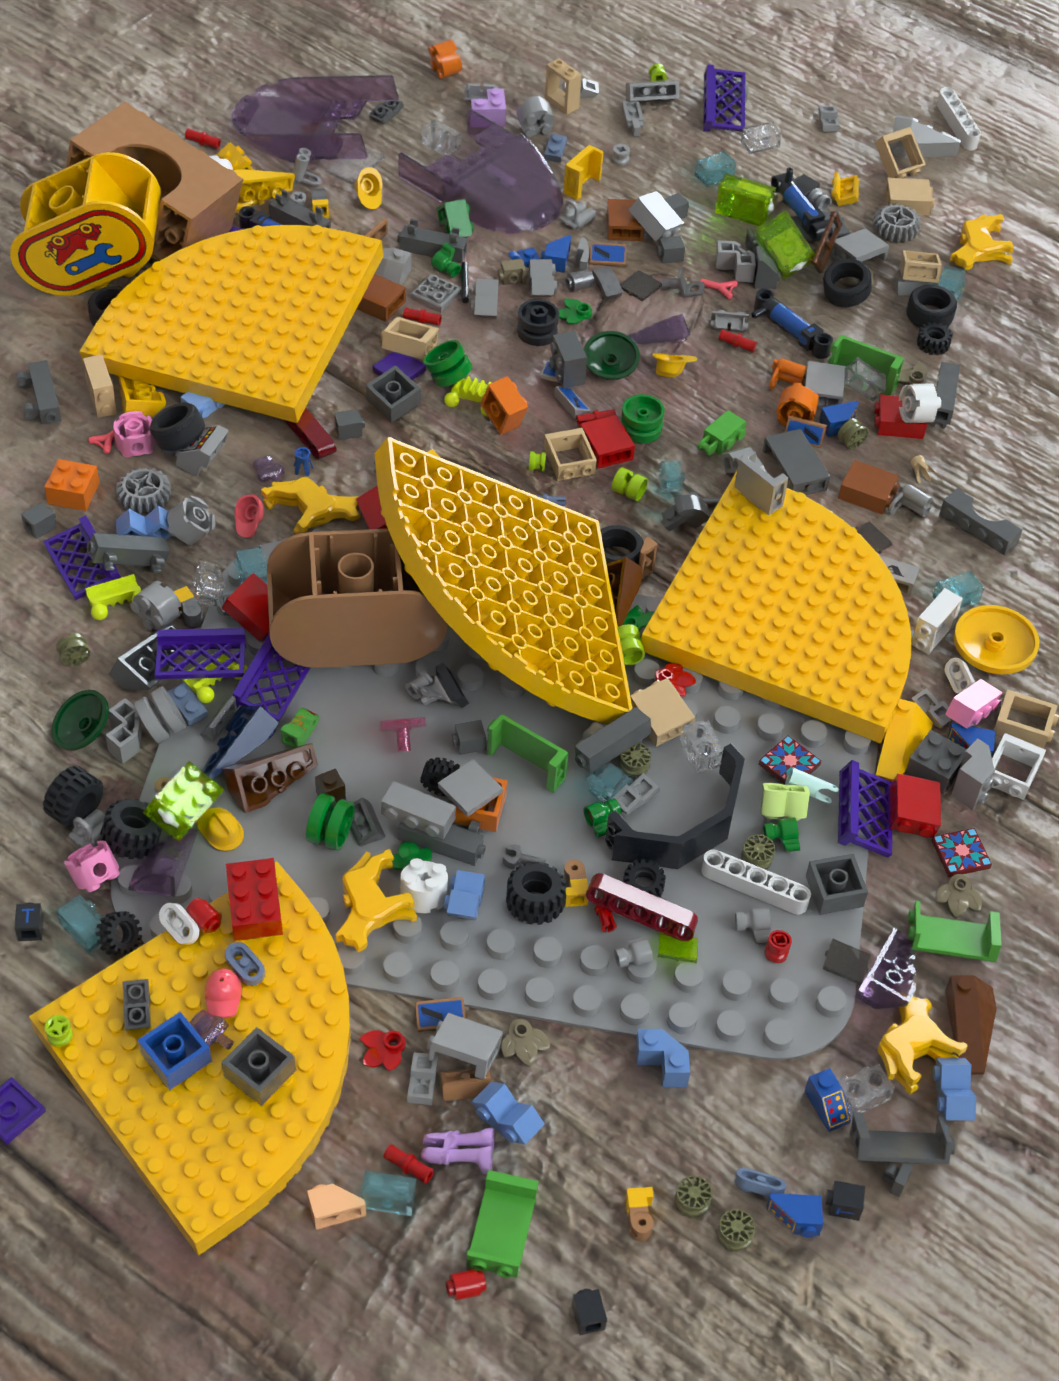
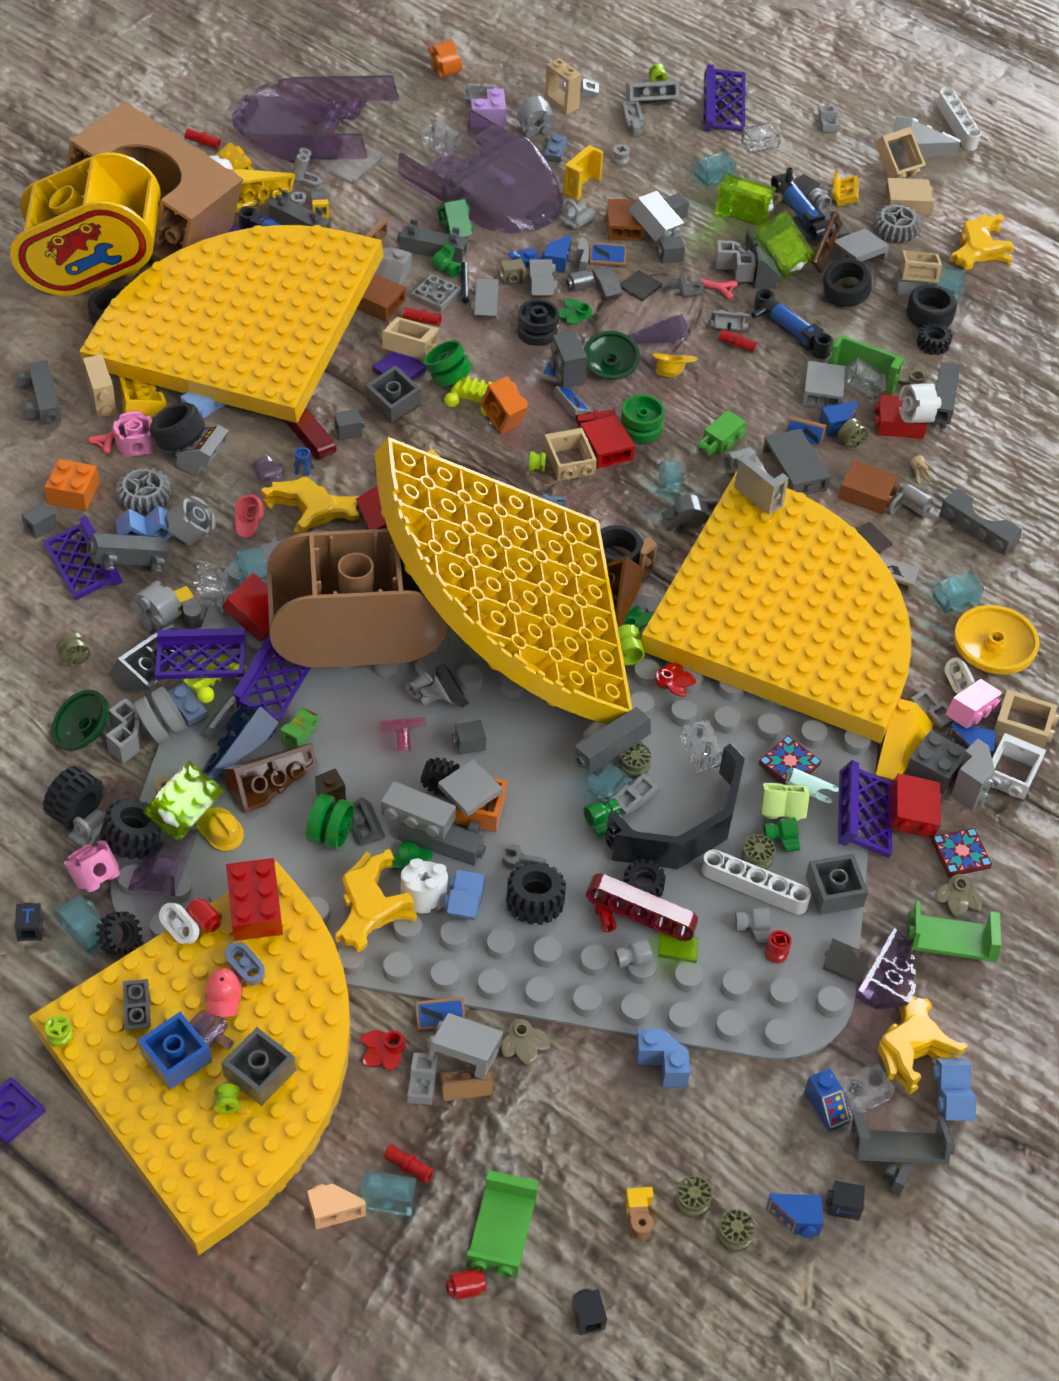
neon yellow gear [85,574,141,620] -> none
yellow piece [354,167,382,209] -> none
dark grey slope [369,96,404,123] -> none
lavender piece [421,1128,494,1174] -> none
medium blue brick [472,1082,545,1145] -> none
bright green panel [487,714,569,793] -> none
leg [563,859,589,907] -> none
lime wheel [611,467,648,502] -> none
tan brick [630,678,695,747] -> none
sand blue plate [734,1168,786,1198] -> none
orange piece [769,359,807,390] -> none
orange brick [776,383,819,426] -> none
white window [911,588,963,655] -> none
reddish brown wedge [945,975,997,1075] -> none
none -> lime wheel [214,1084,240,1114]

